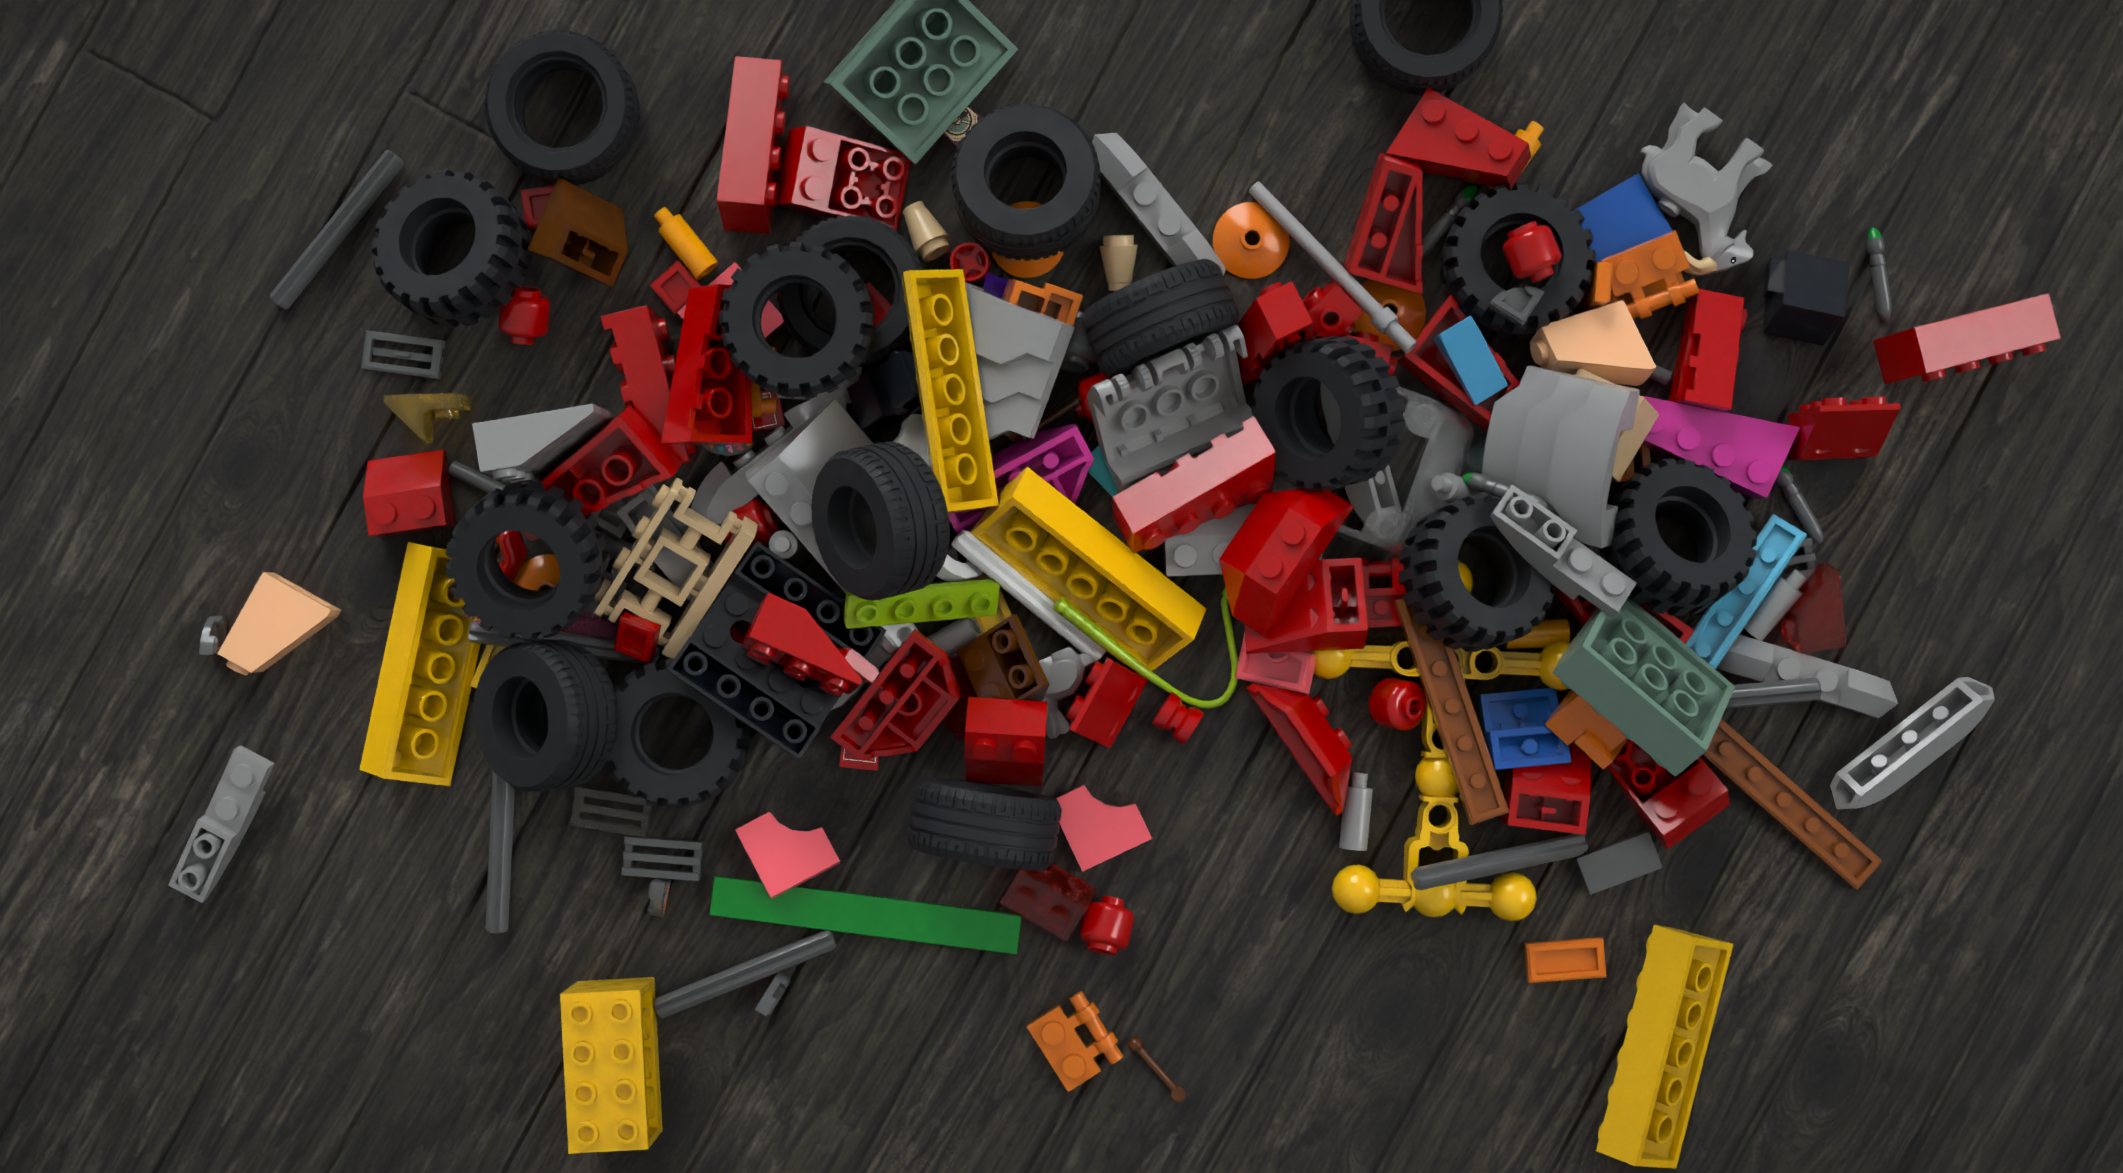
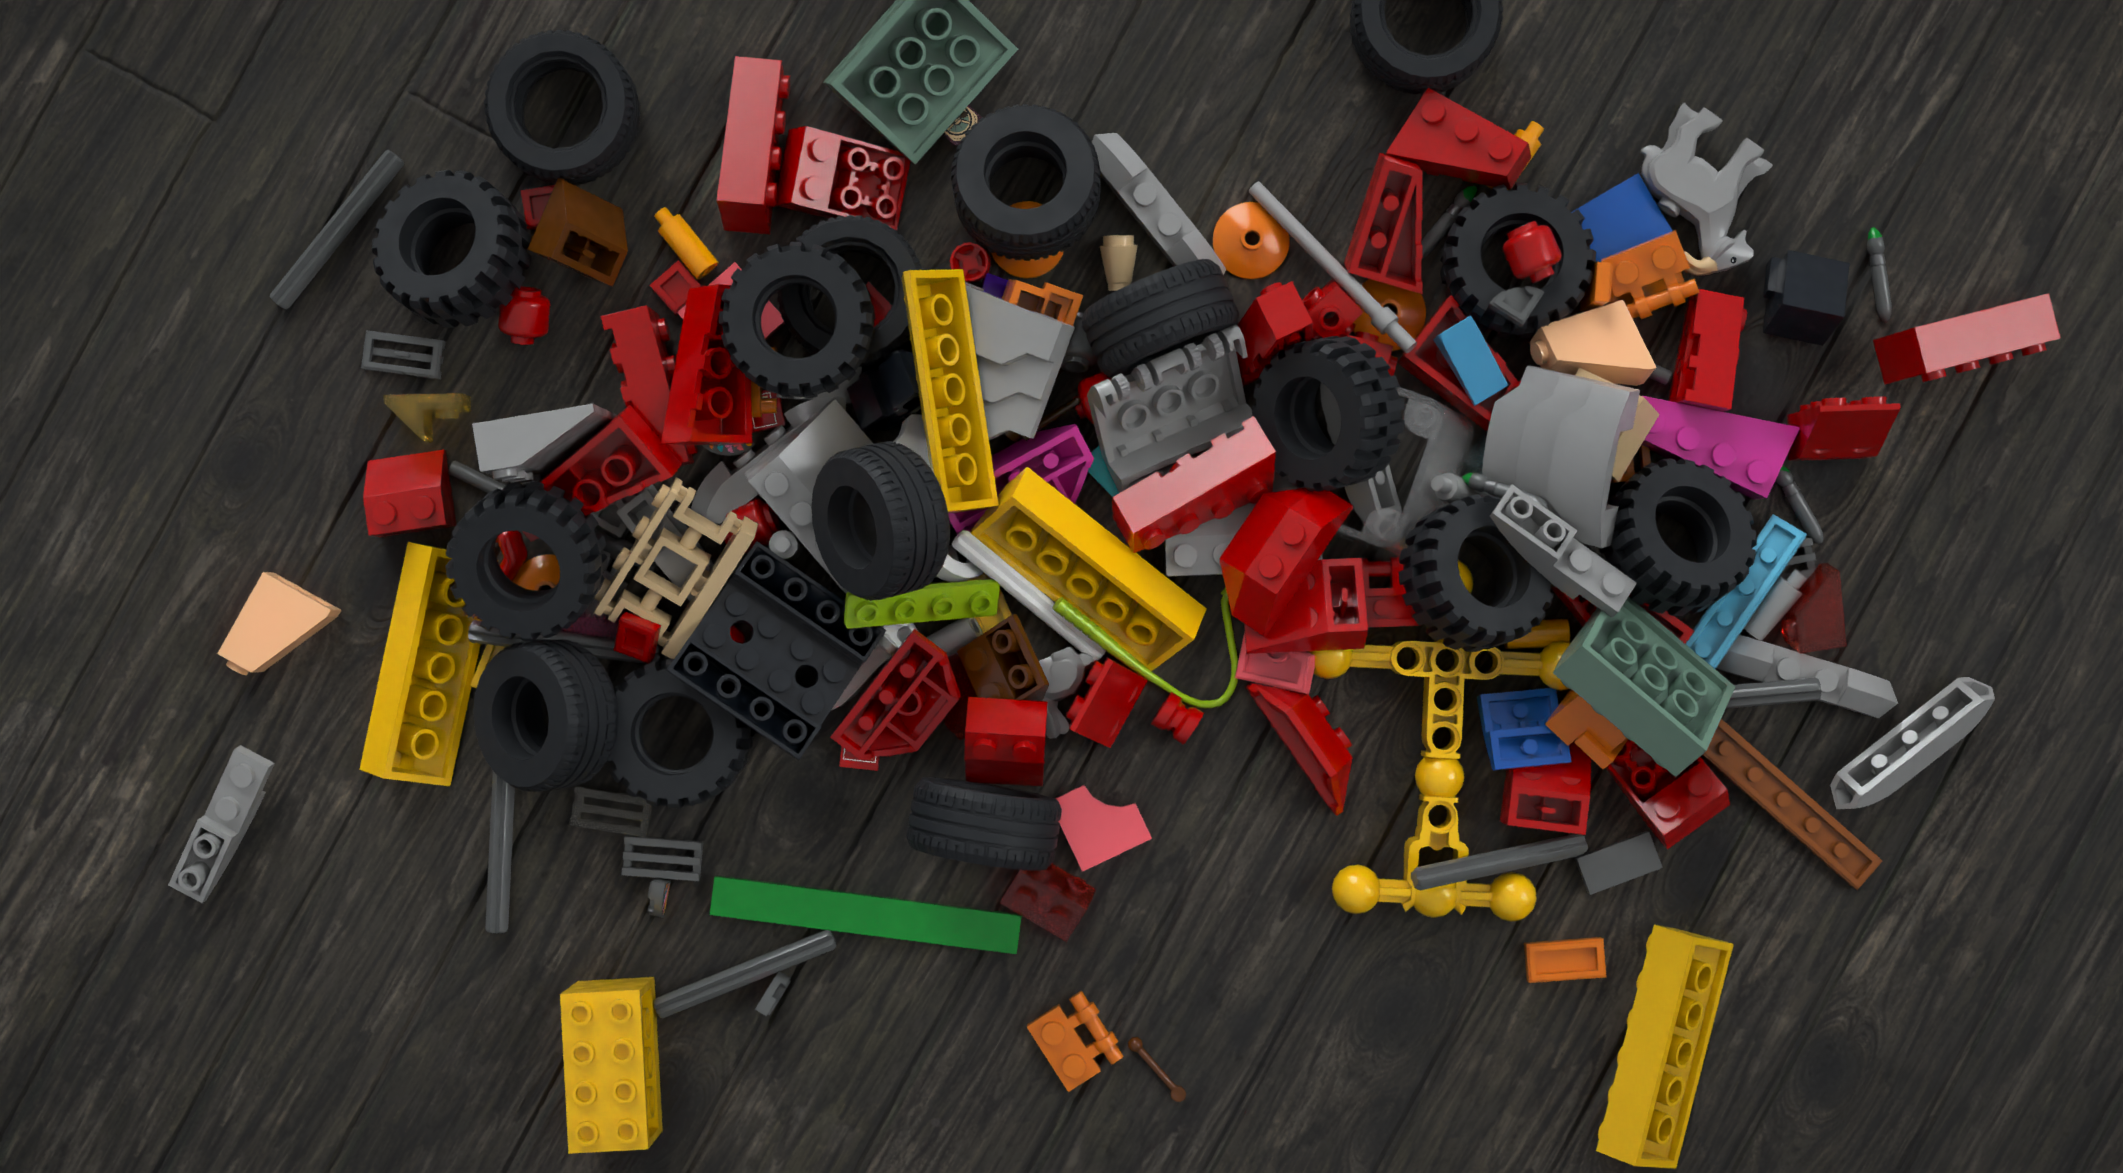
dark grey tile [199,616,227,655] -> none
coral tile [735,812,840,899] -> none
red slope [741,592,862,697] -> none
tile [837,648,879,683] -> none
tan cone [902,201,951,262] -> none
red head [1080,896,1134,956] -> none
light grey cylinder [1339,772,1373,851] -> none
red head [1369,678,1427,731] -> none
dark orange tile [1394,598,1509,825] -> none

